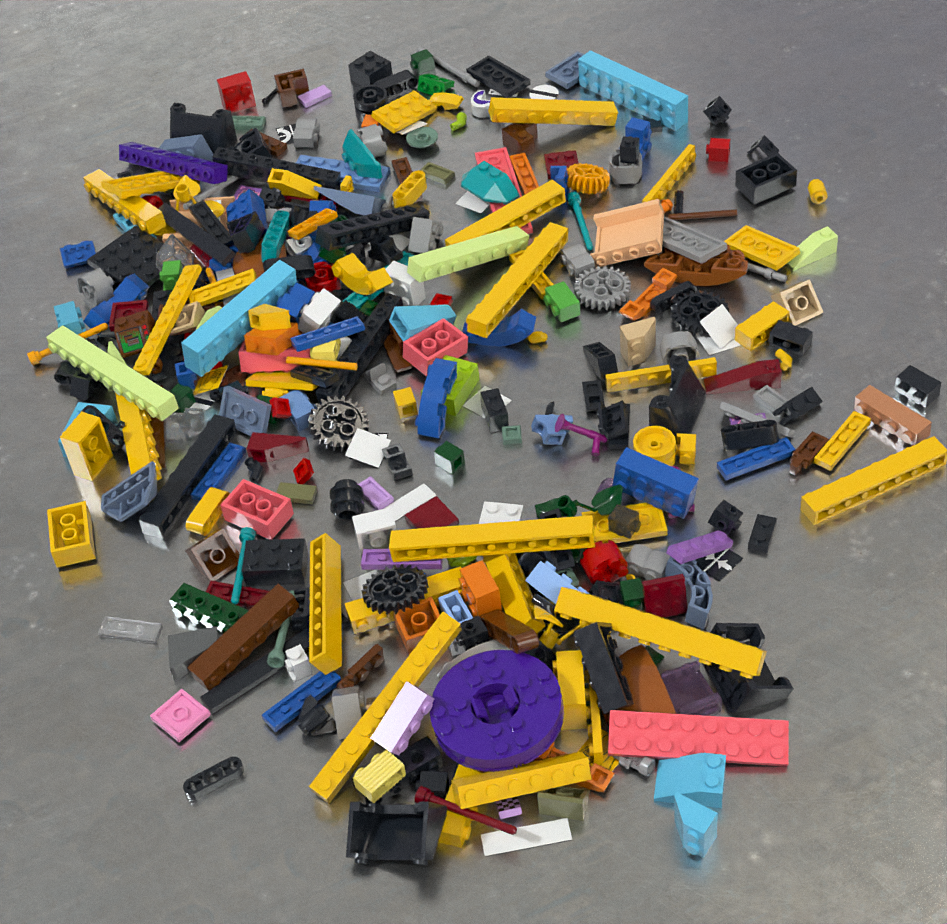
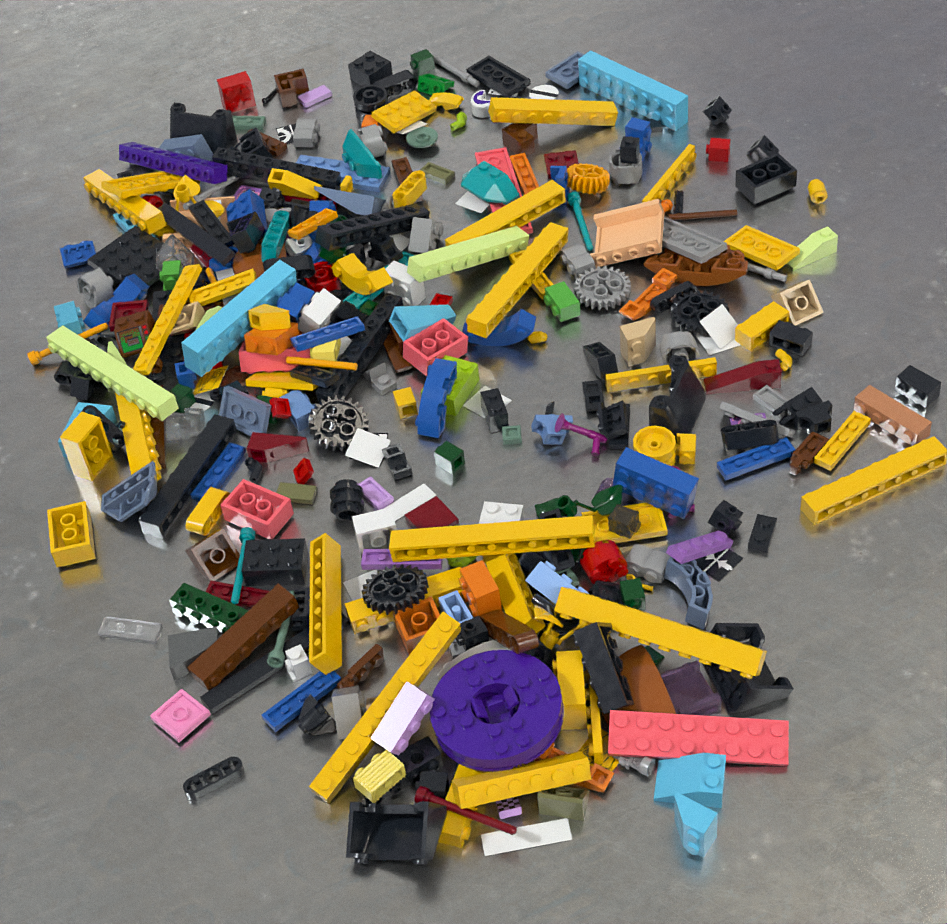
dark red plate [642,574,688,618] -> none
none -> black brick [794,400,833,435]

